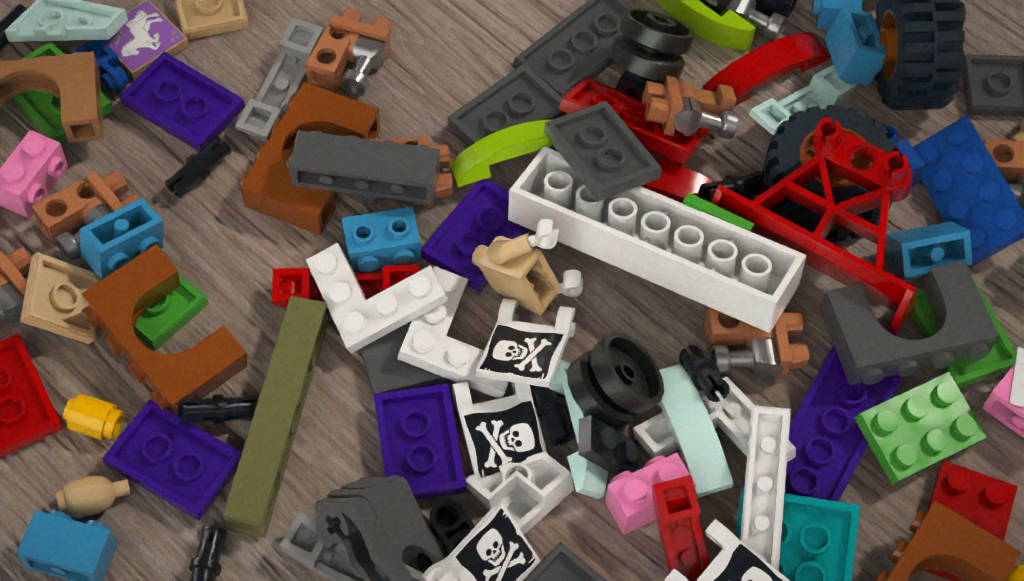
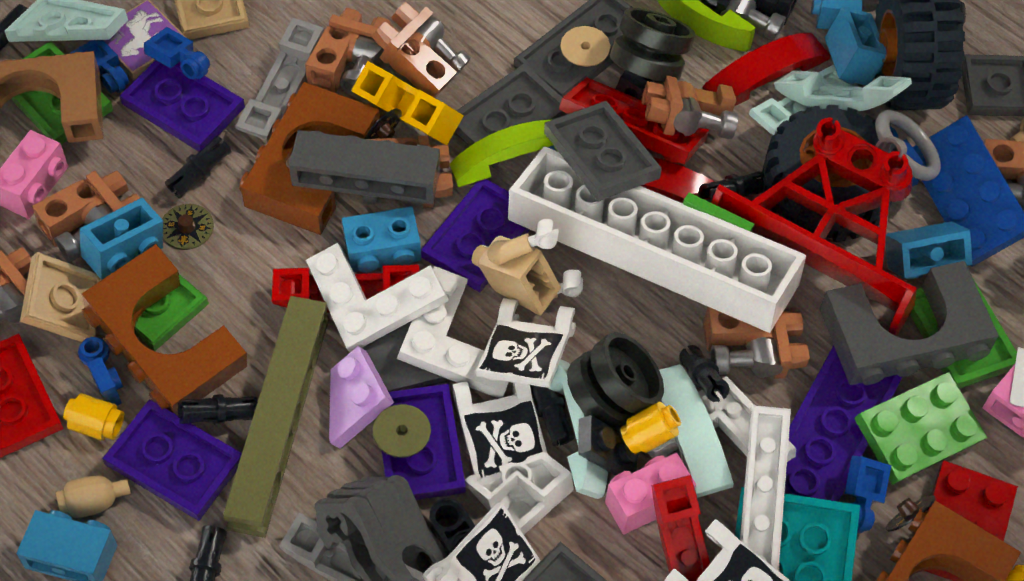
none -> blue plate [78,337,123,406]
none -> blue plate [144,27,210,79]
none -> piece [162,204,214,250]
none -> lavender wing [329,346,394,449]
none -> yellow arch [351,61,464,145]
none -> piece [364,108,402,139]
none -> nougat hips [372,1,471,98]
none -> olive piece [373,404,431,458]
none -> tan piece [560,26,611,67]
none -> yellow brick [620,401,681,454]
none -> light aqua slope [774,71,912,112]
none -> blue plate [844,456,892,534]
none -> light grey piece [875,110,941,181]
none -> piece [886,495,936,532]

